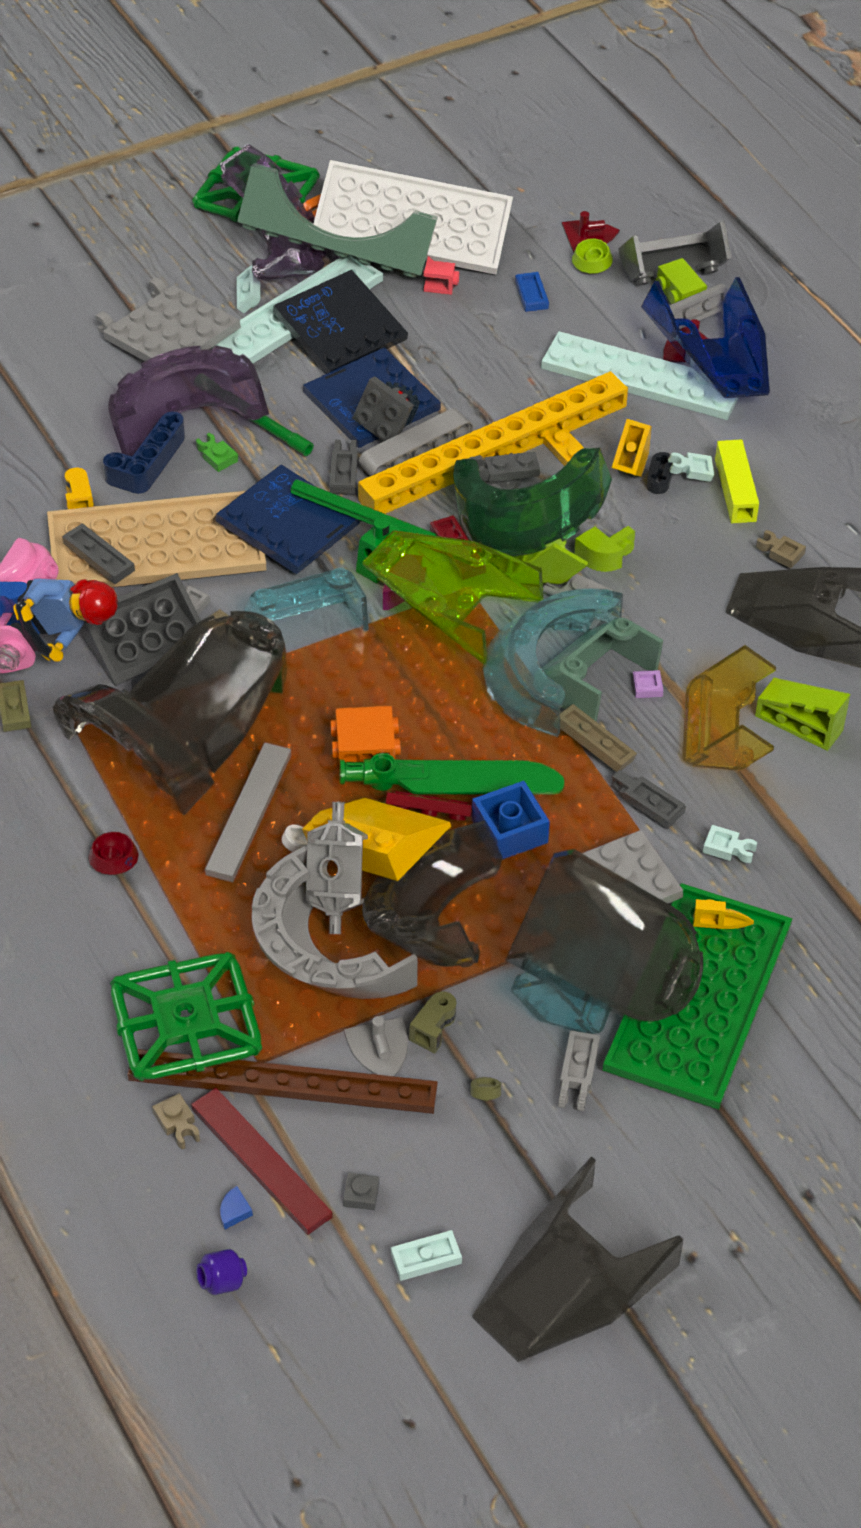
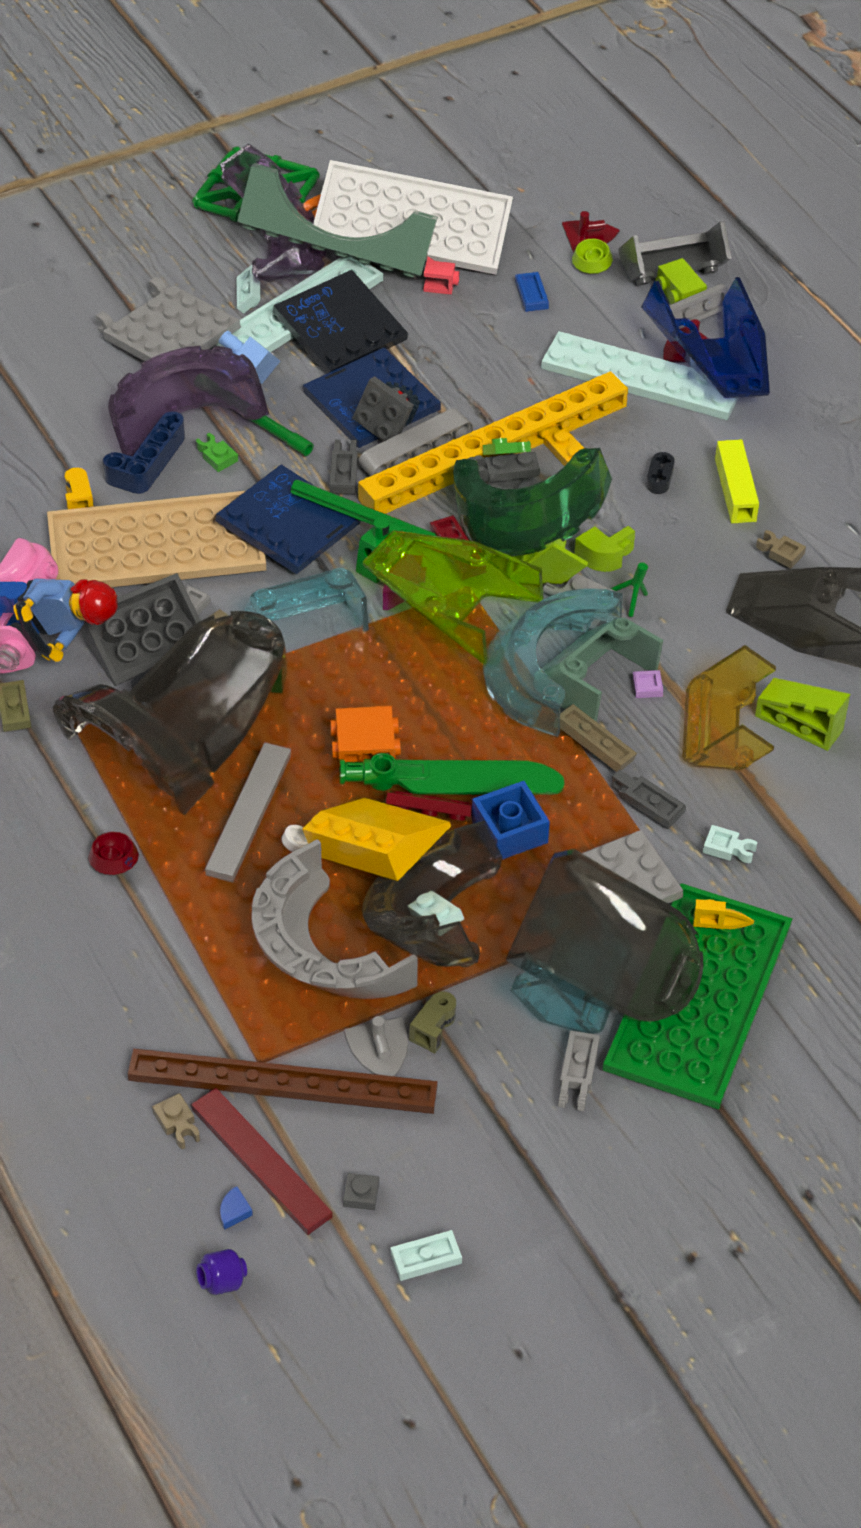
dark grey plate [62,523,135,584] -> none
green plate [110,952,263,1081] -> none
light grey plate [306,802,368,934] -> none
olive tile [470,1077,501,1101] -> none
clear smoke windscreen [472,1156,684,1362] -> none
yellow slope [611,419,652,477] -> none
light aqua plate [668,452,714,482] -> none
none -> light blue brick [219,331,281,384]
none -> light aqua plate [408,890,465,935]
none -> bright green plate [483,438,531,455]
none -> green plant [610,562,648,617]

